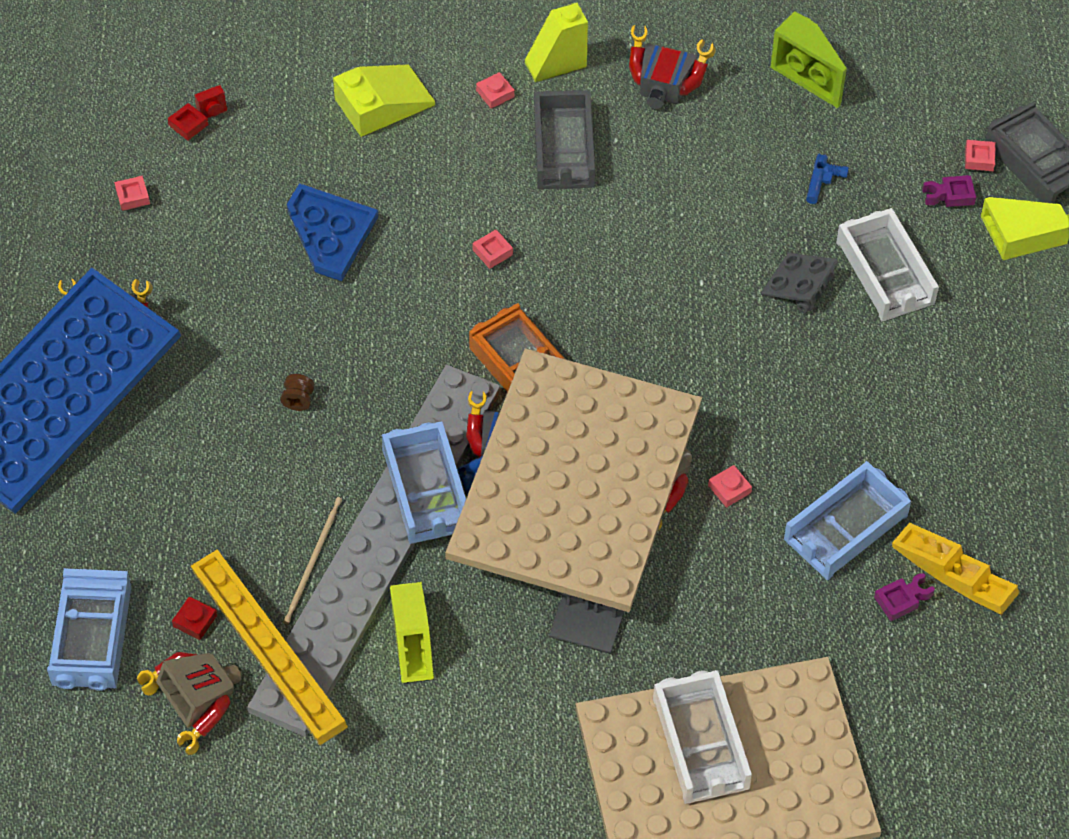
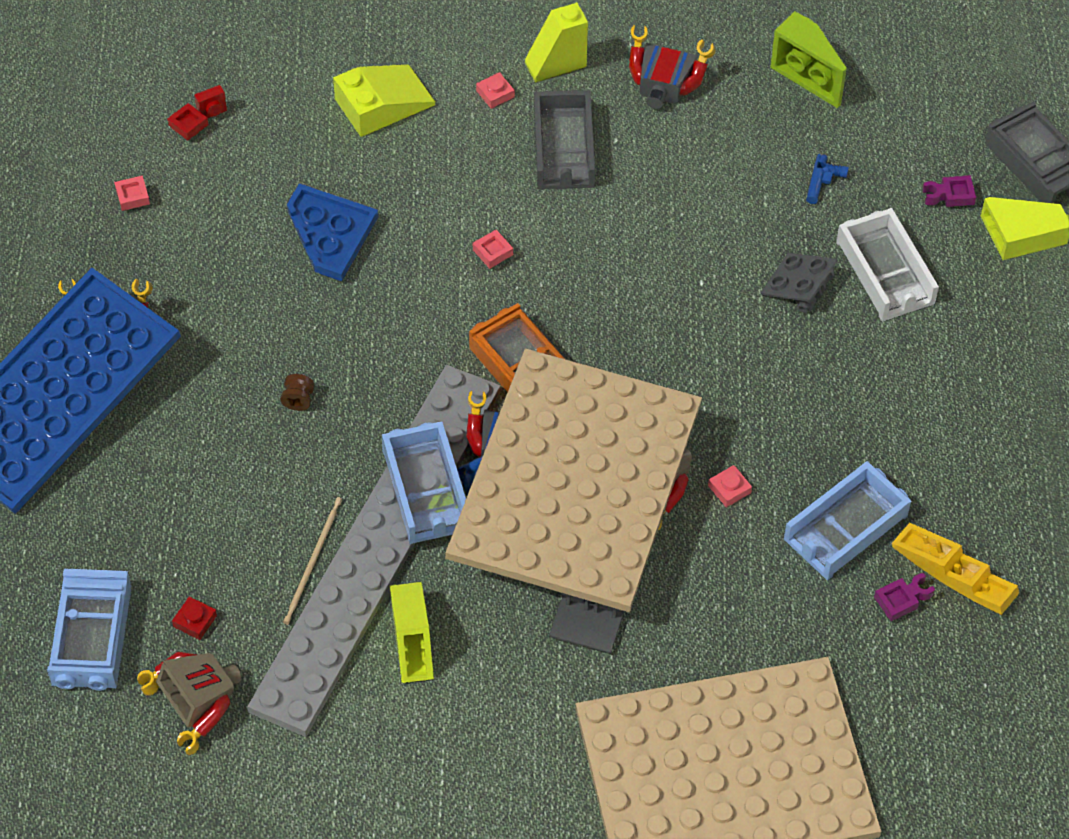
yellow plate [191,549,348,745] -> none
door [653,670,752,804] -> none
coral plate [965,140,995,171] -> none

